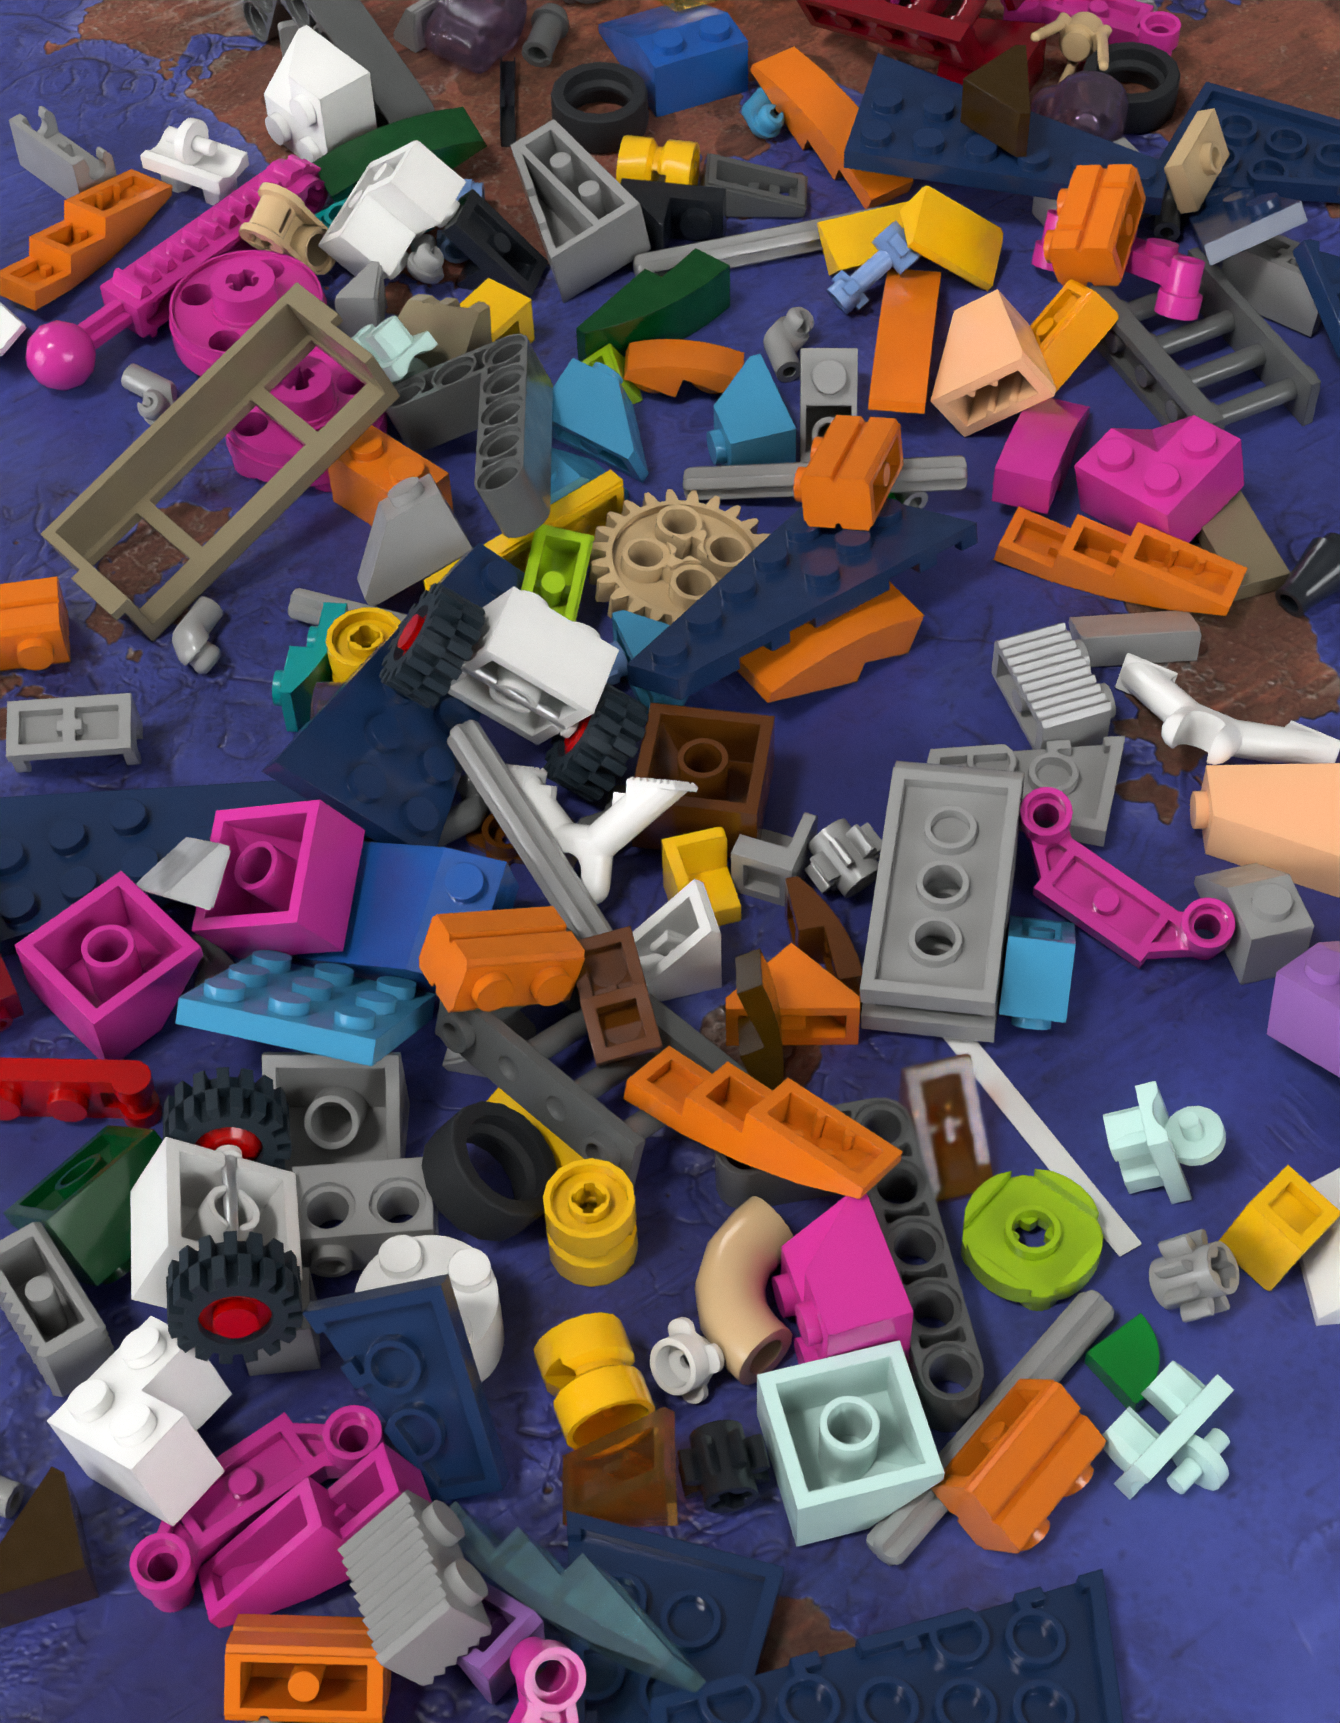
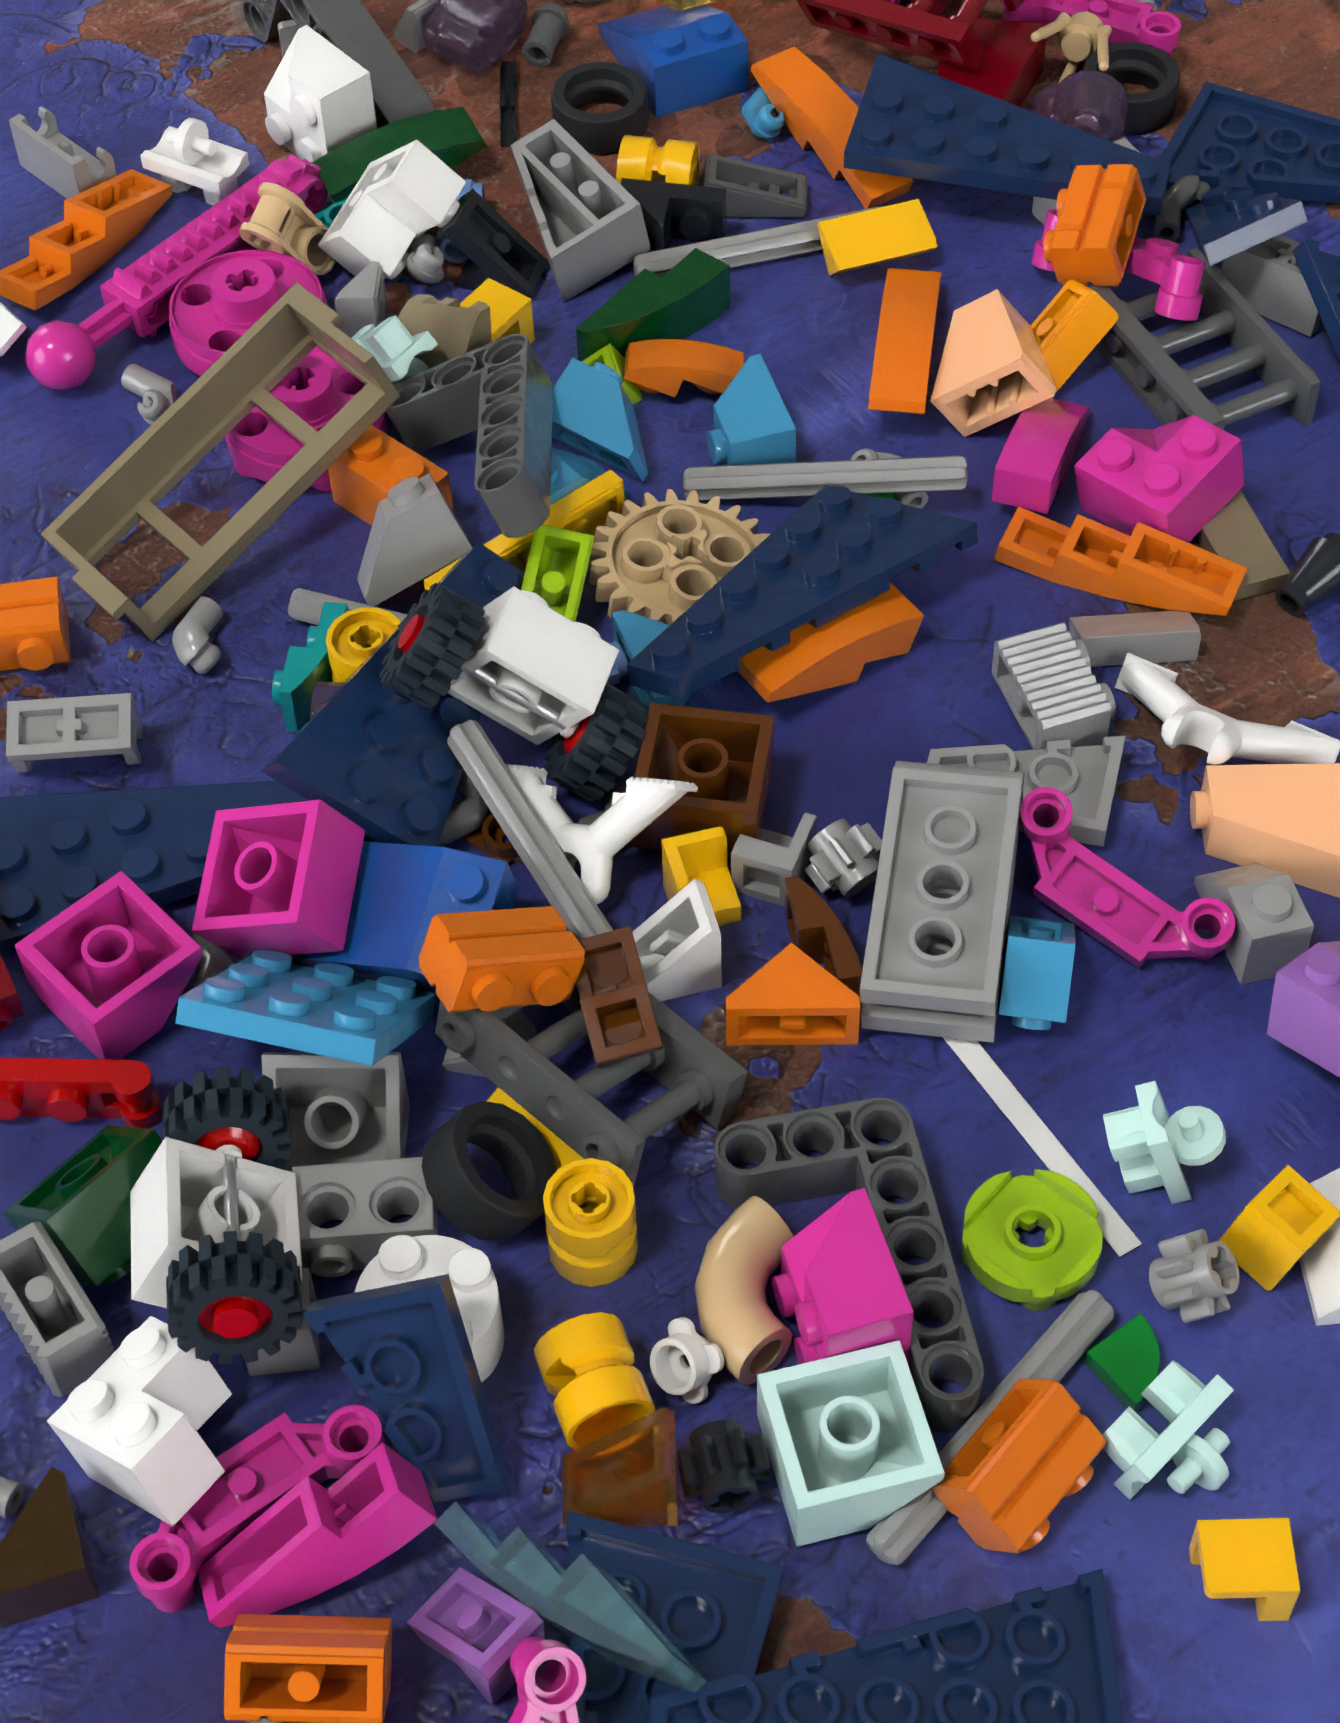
light grey slope [136,837,231,910] -> none
light grey brick [338,1490,492,1686] -> none
orange slope [623,1046,903,1199] -> none
dark brown slope [735,948,784,1090] -> none
light grey arm [763,307,814,383] -> none
orange brick [793,415,904,531] -> none
light grey slope [800,348,858,462] -> none
medium blue bar [826,220,922,314] -> none
slope [899,1053,993,1202] -> none
yellow slope [900,186,1003,291] -> none
dark brown slope [960,45,1031,157] -> none
tan plate [1164,108,1230,214] -> none
none -> yellow panel [1189,1518,1301,1621]

